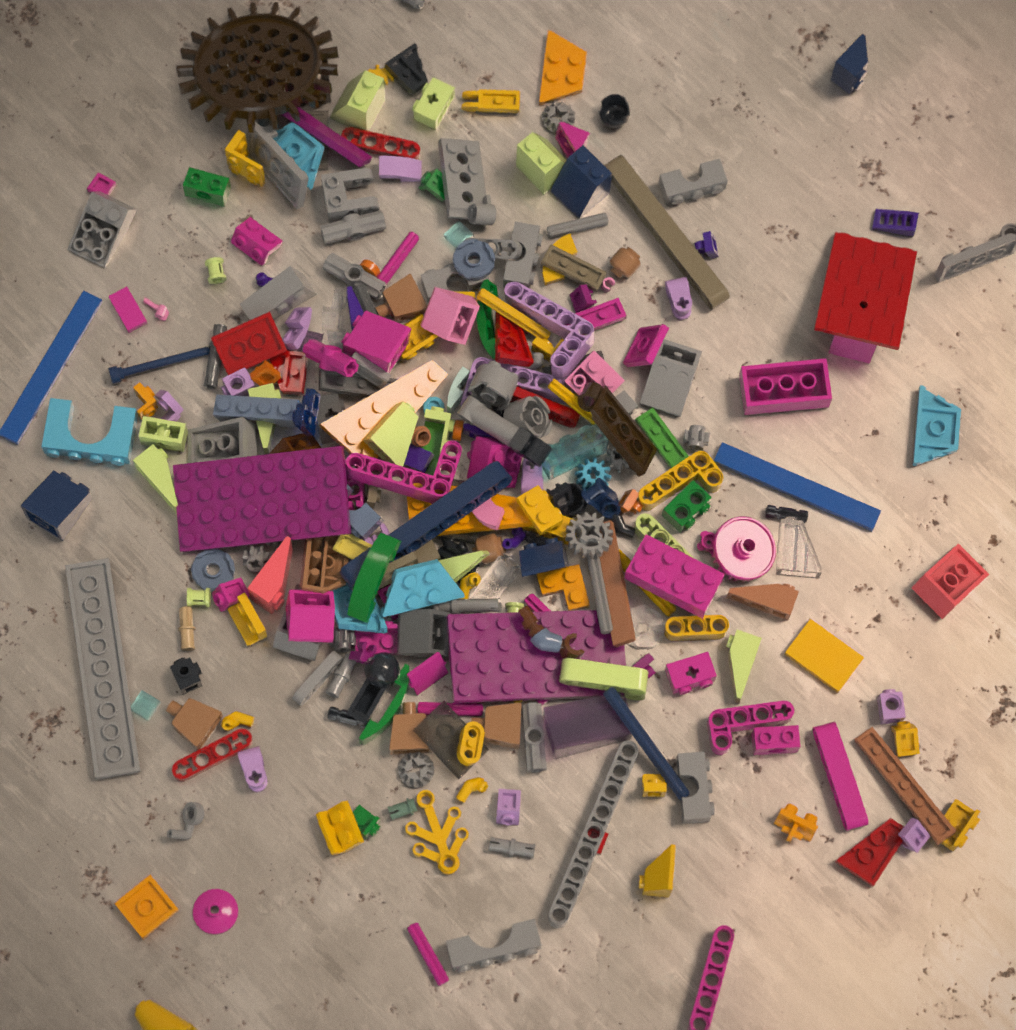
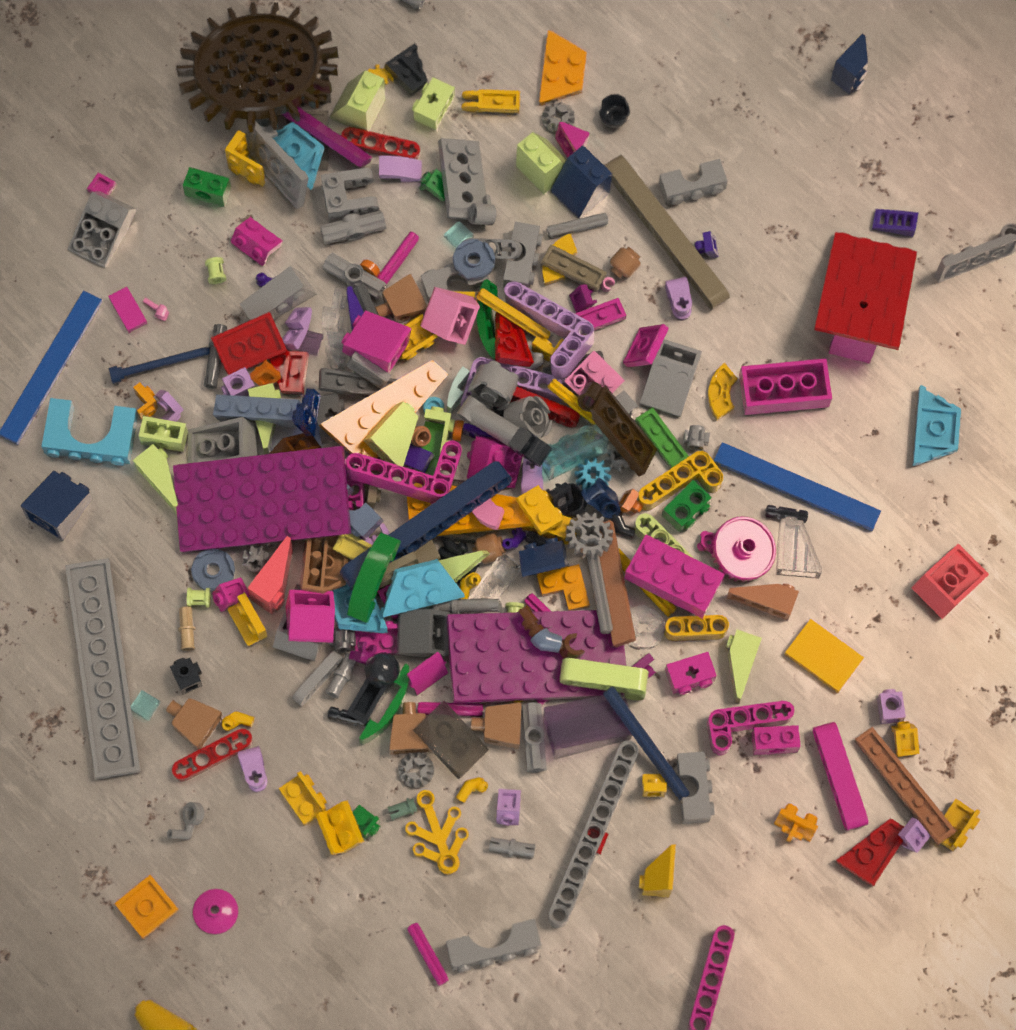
dark pink piece [303,339,359,377] -> none
yellow plate [457,721,485,766] -> none
none -> yellow bracket [279,771,327,826]
none -> yellow tile [708,363,738,421]

